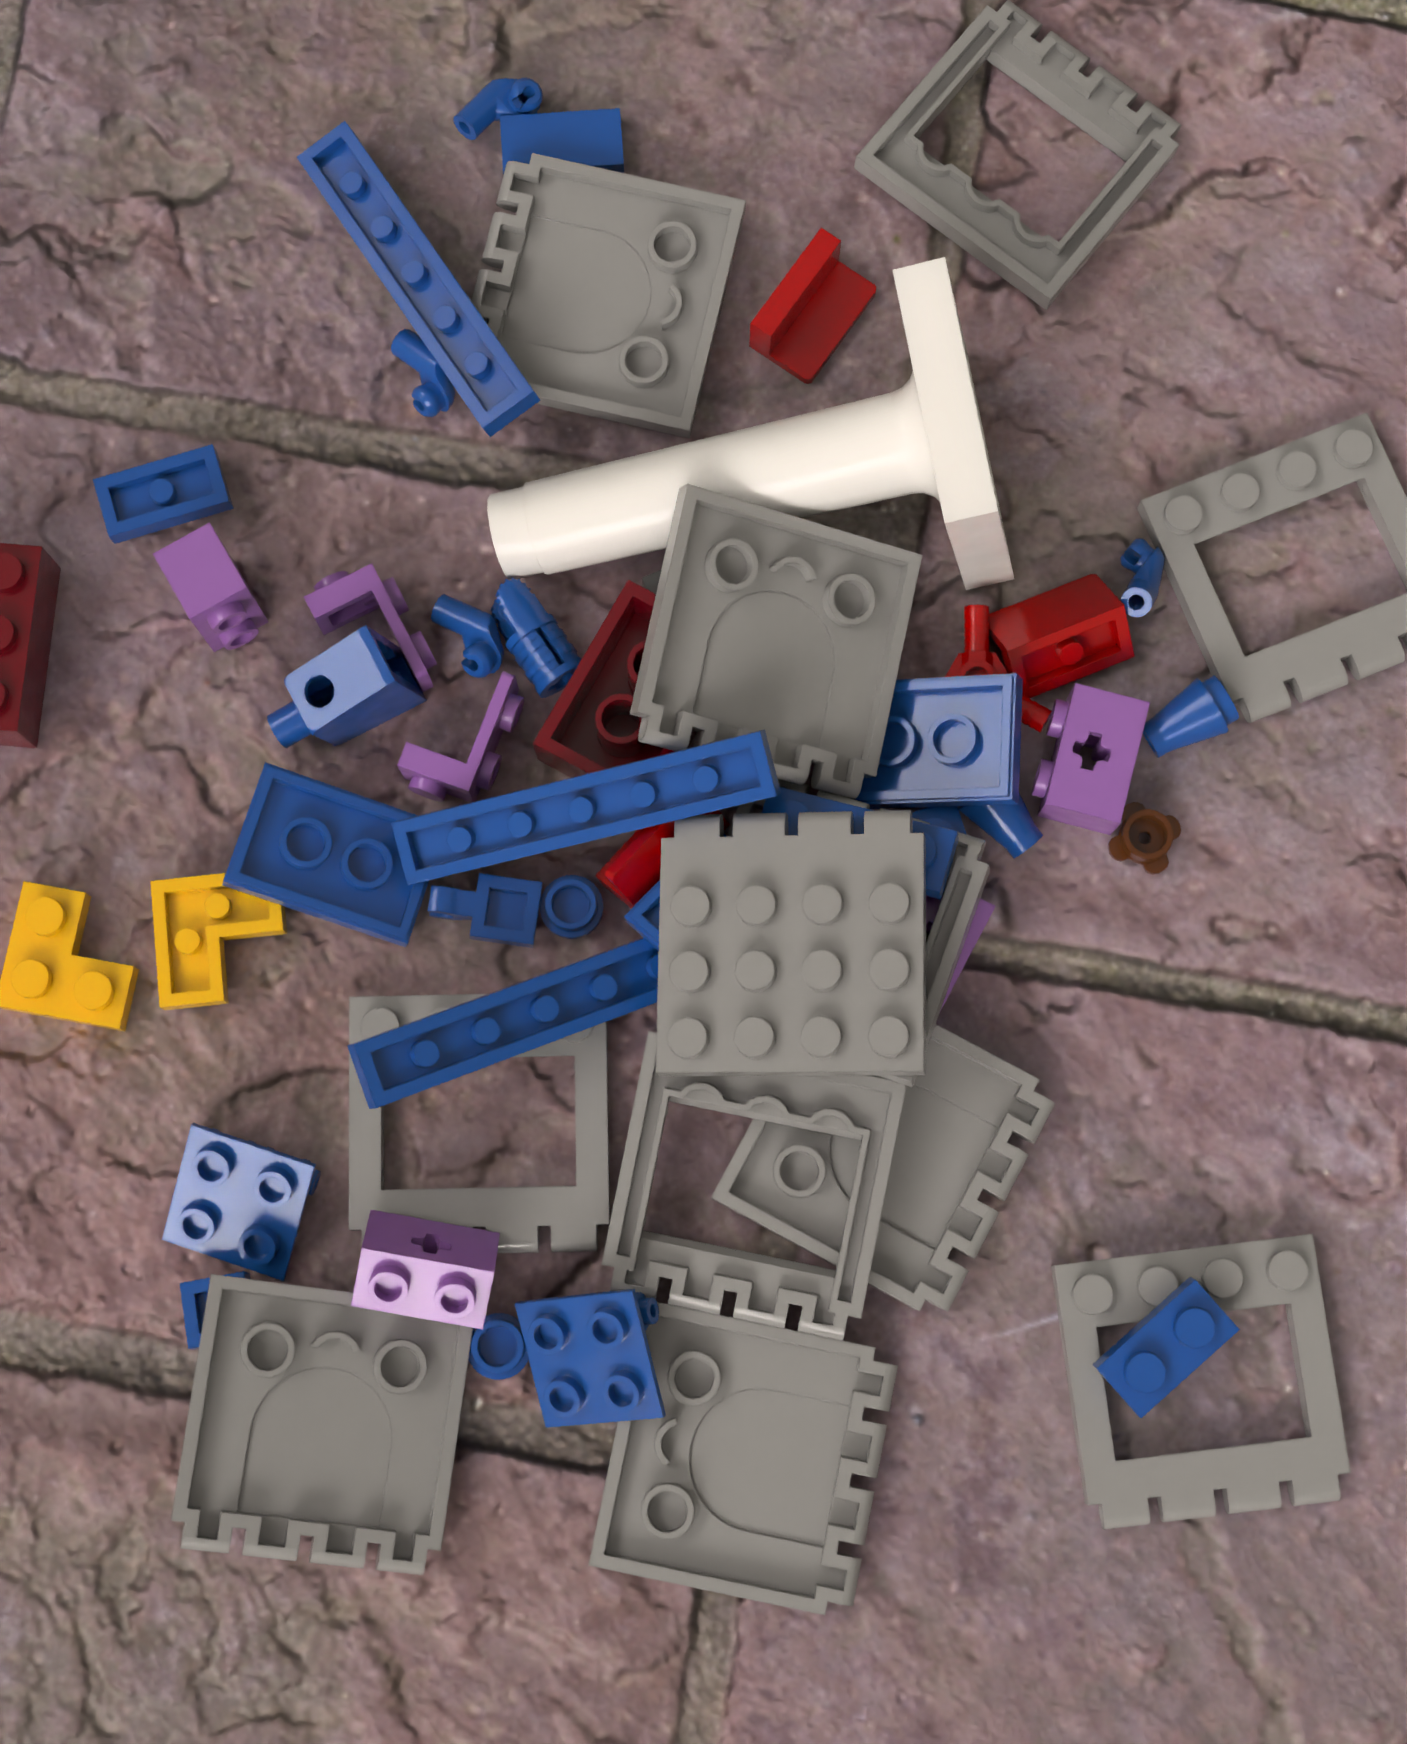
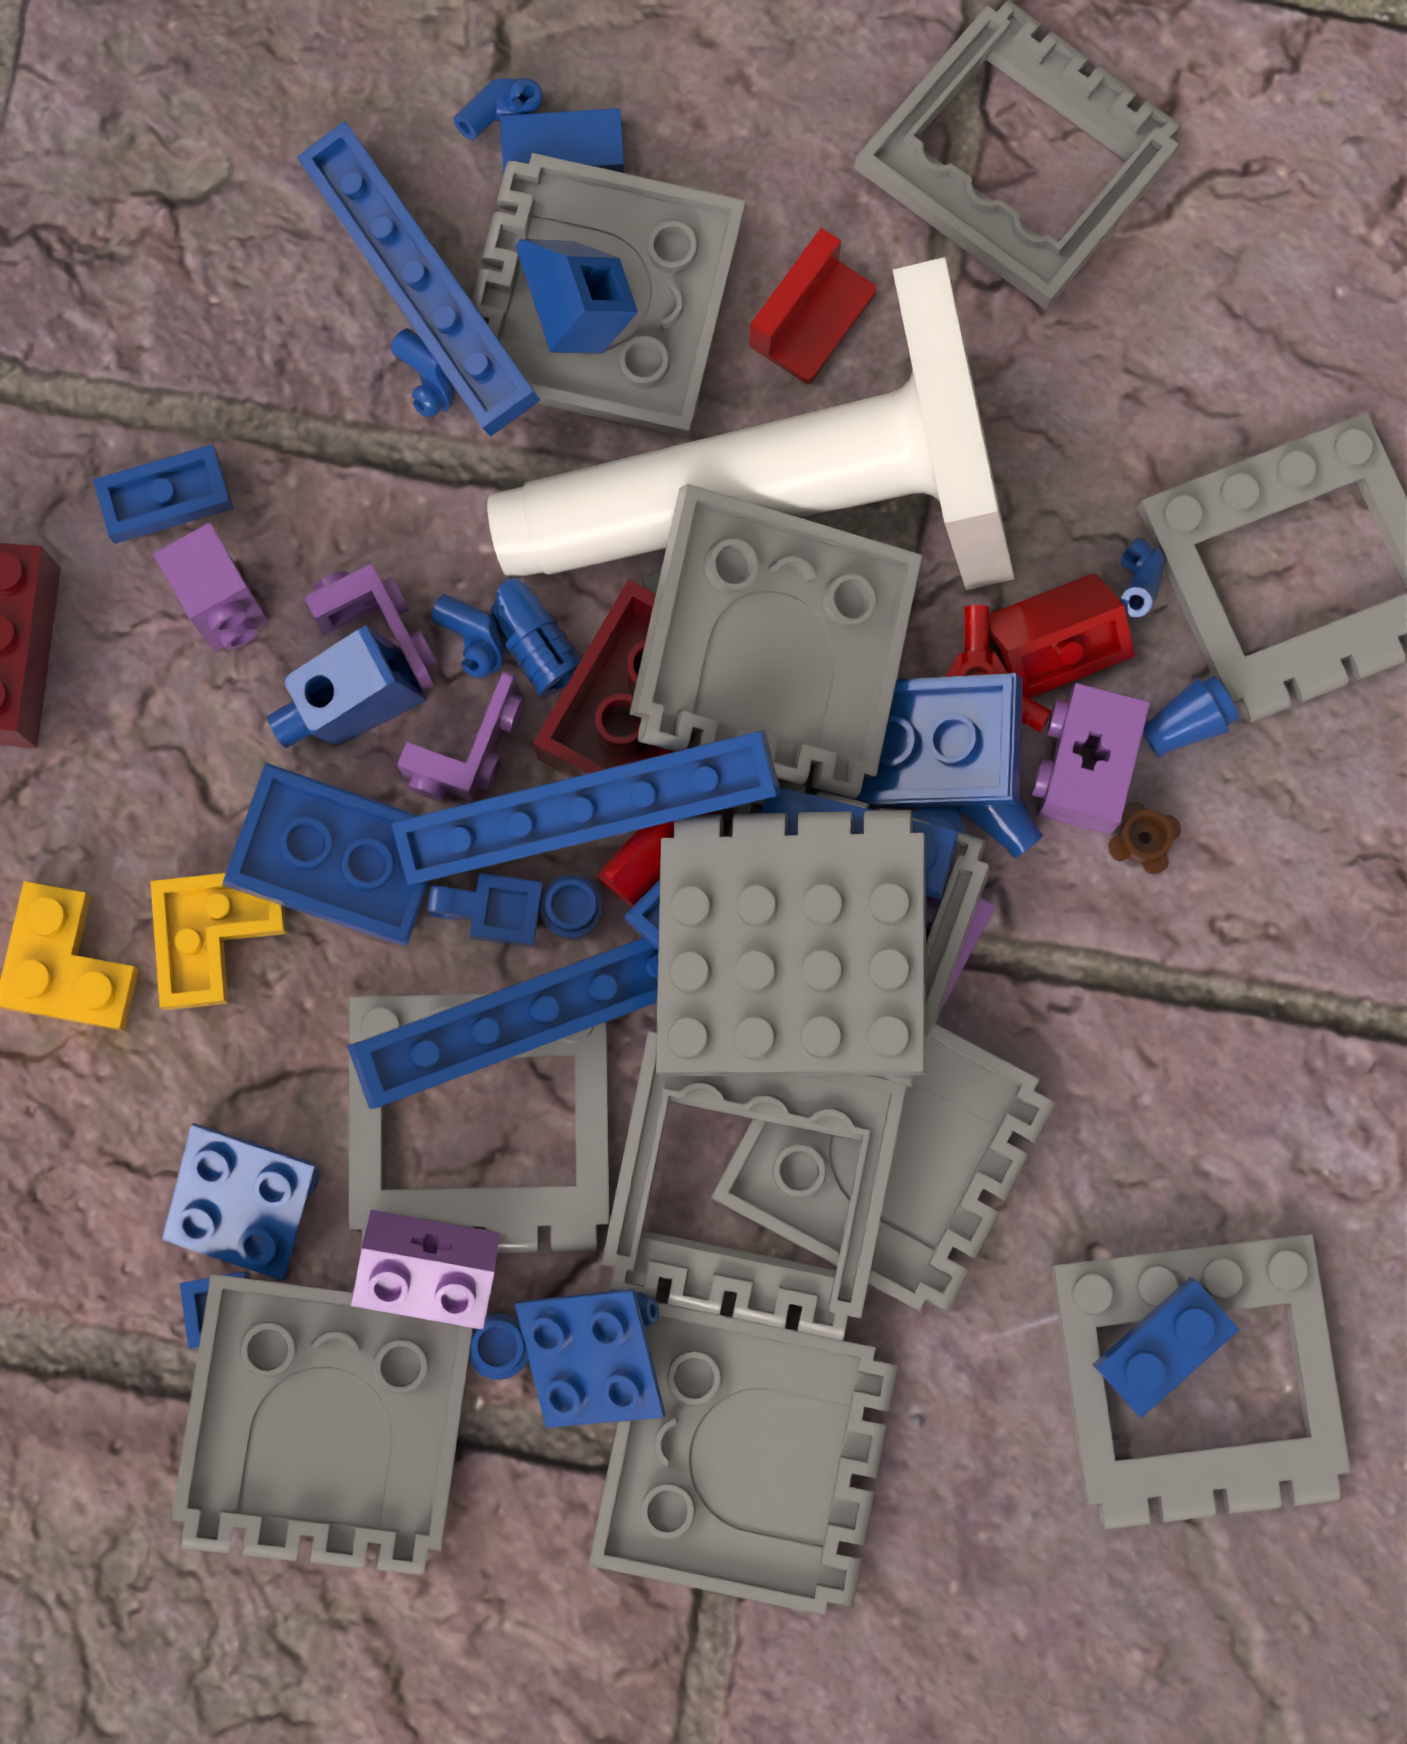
none -> blue slope [515,239,638,353]

